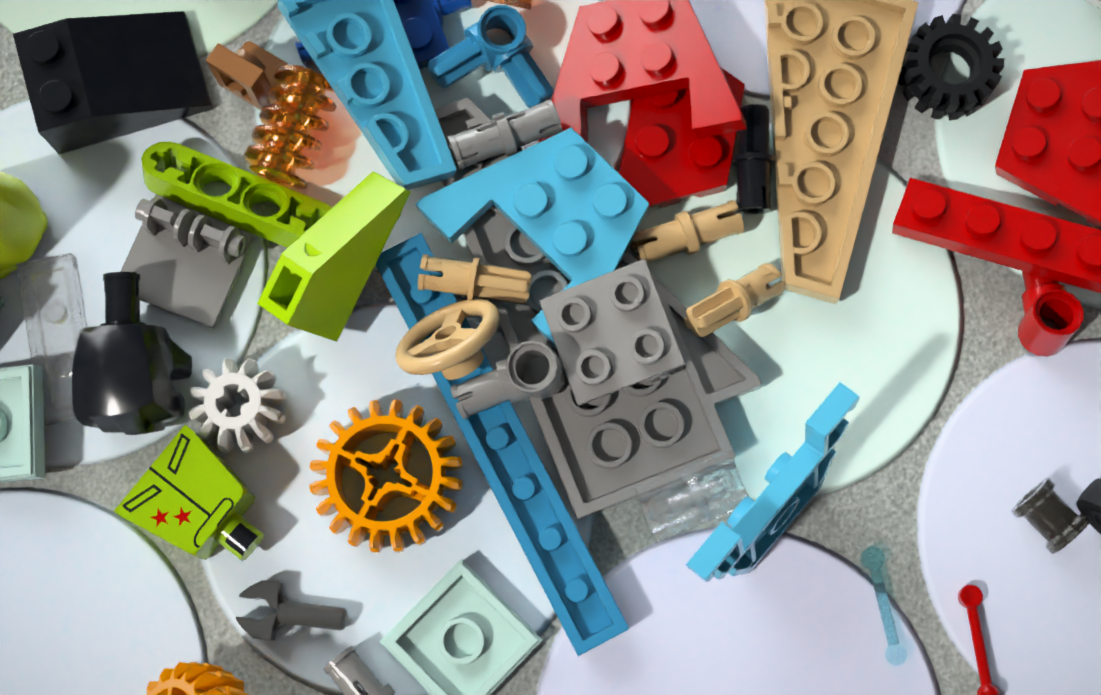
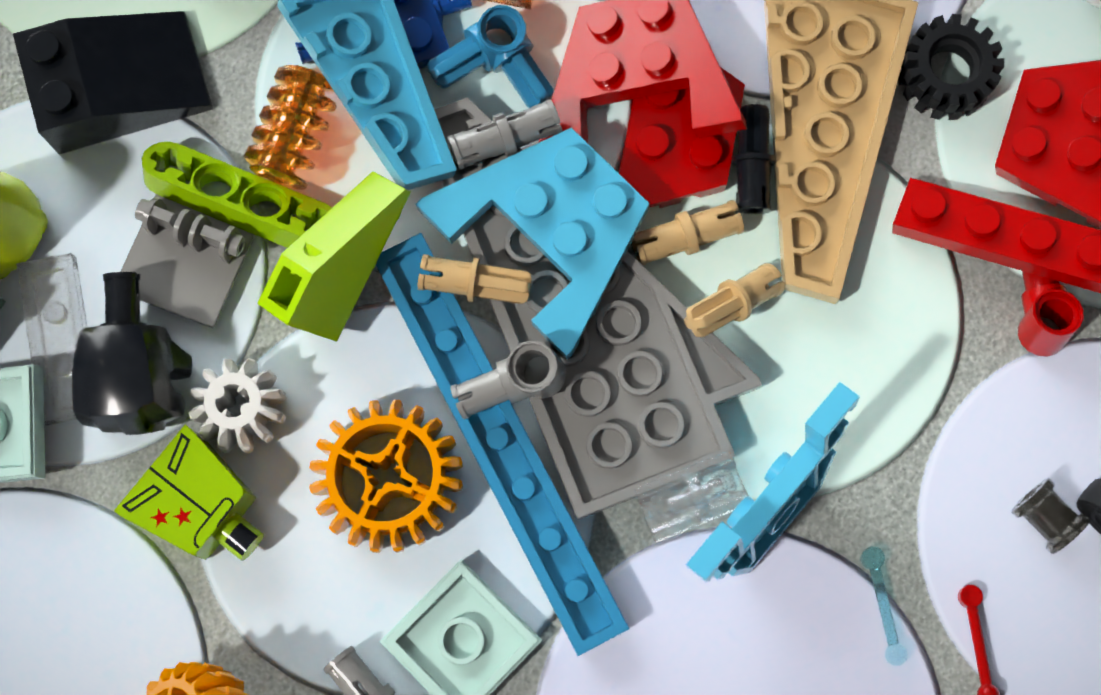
medium nougat bracket [205,41,291,112] -> none
dark grey bar [236,580,348,641] -> none
tan piece [395,299,500,380] -> none
light grey hinge [539,259,686,406] -> none

